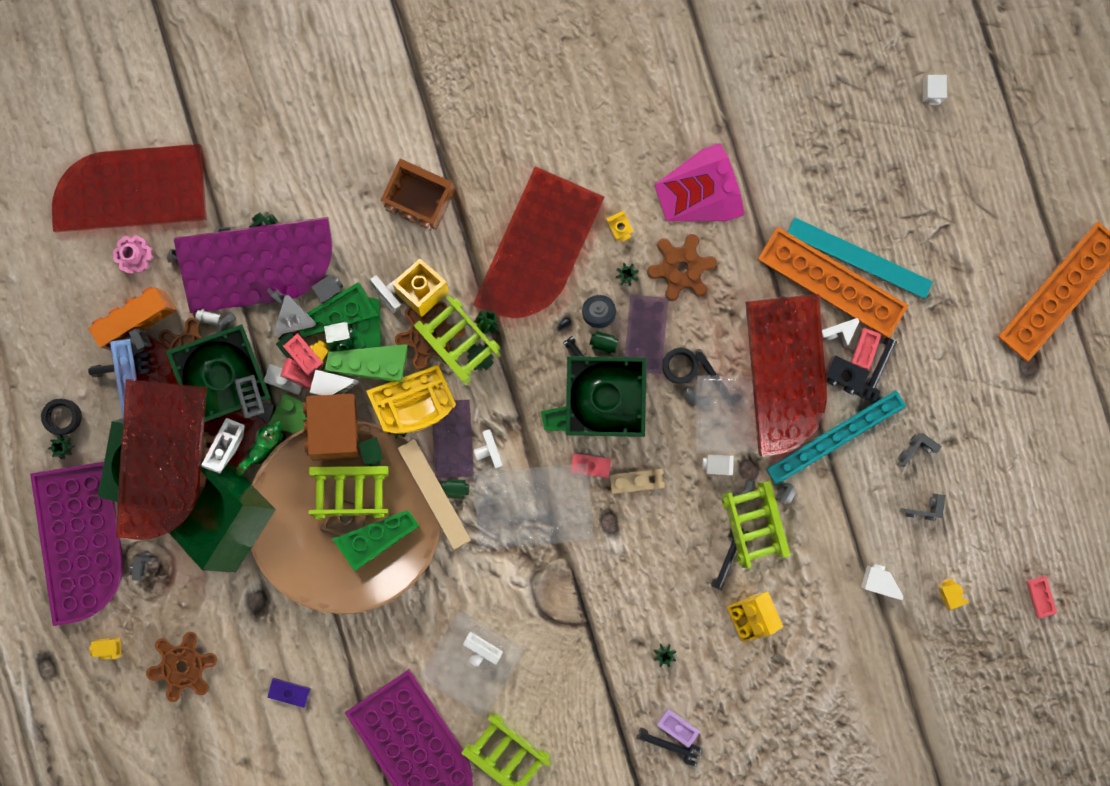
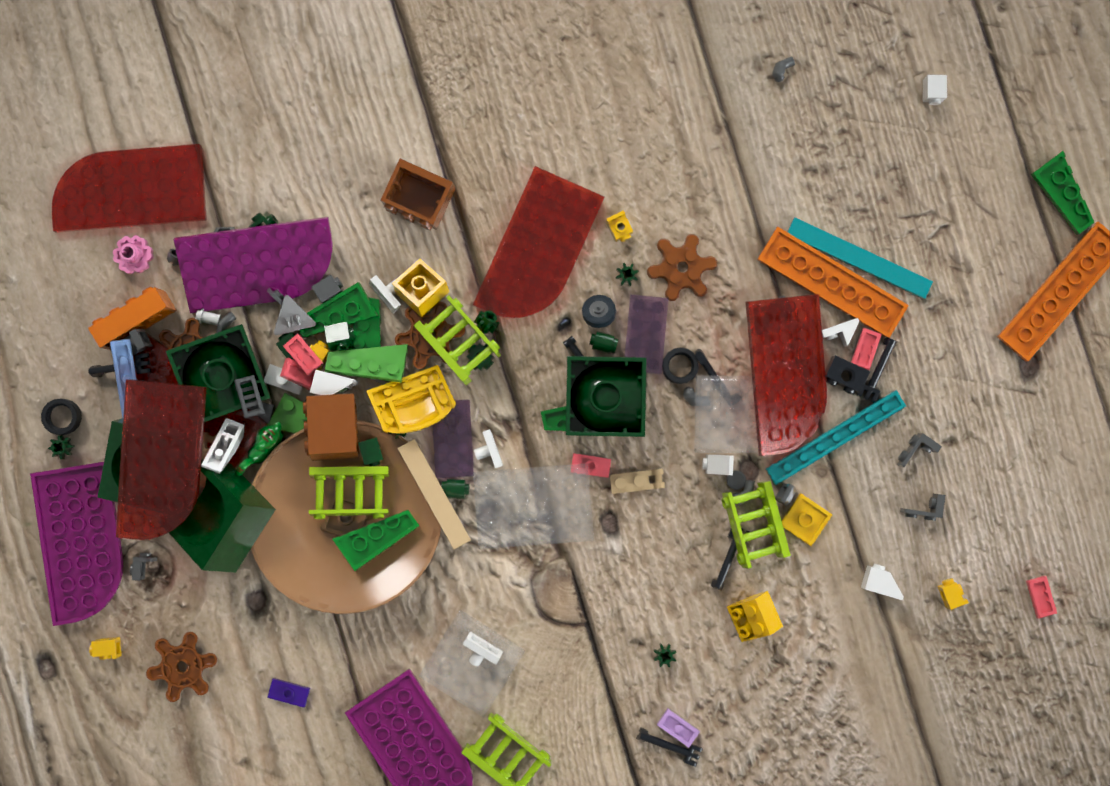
dark pink wedge [654,143,744,221] -> none
none -> dark grey piece [726,471,746,490]
none -> dark grey arm [772,56,795,82]
none -> yellow tile [781,493,832,547]
none -> green wing [1031,151,1095,235]

